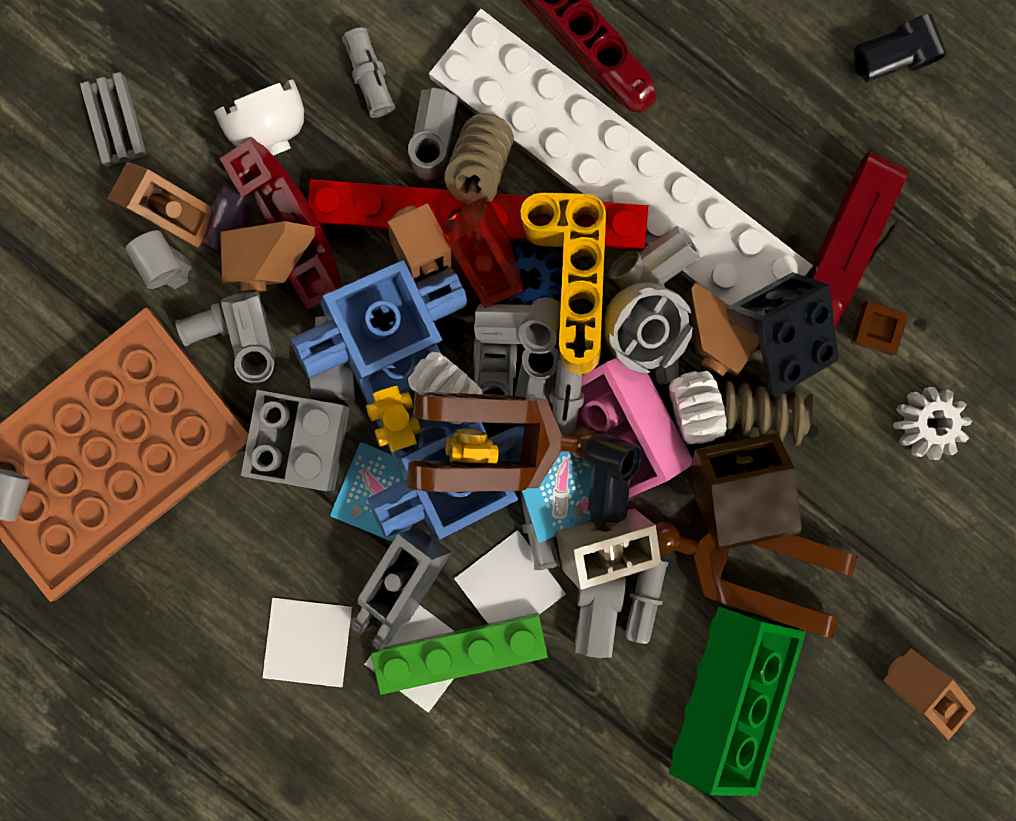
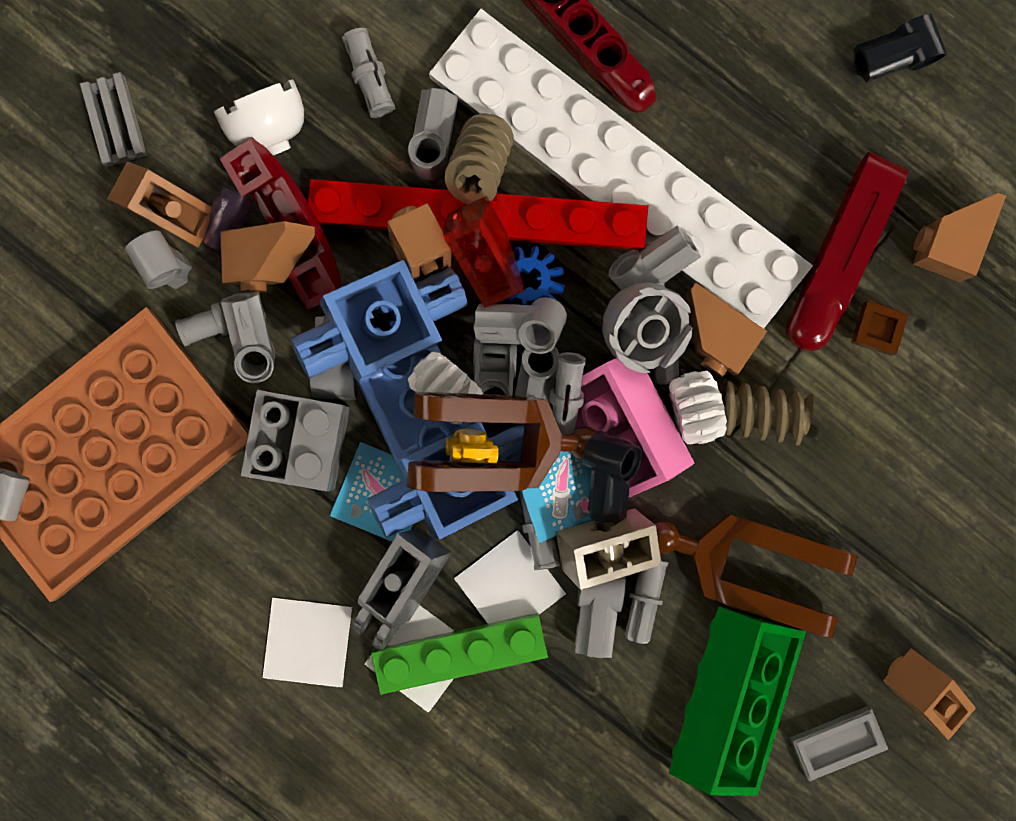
yellow piece [366,385,422,452] -> none
yellow beam [520,193,606,375] -> none
dark brown slope [687,433,802,551] -> none
black bracket [727,272,838,397] -> none
white gear [893,387,973,460] -> none
none -> light grey tile [789,706,888,781]
none -> medium nougat slope [913,193,1006,282]

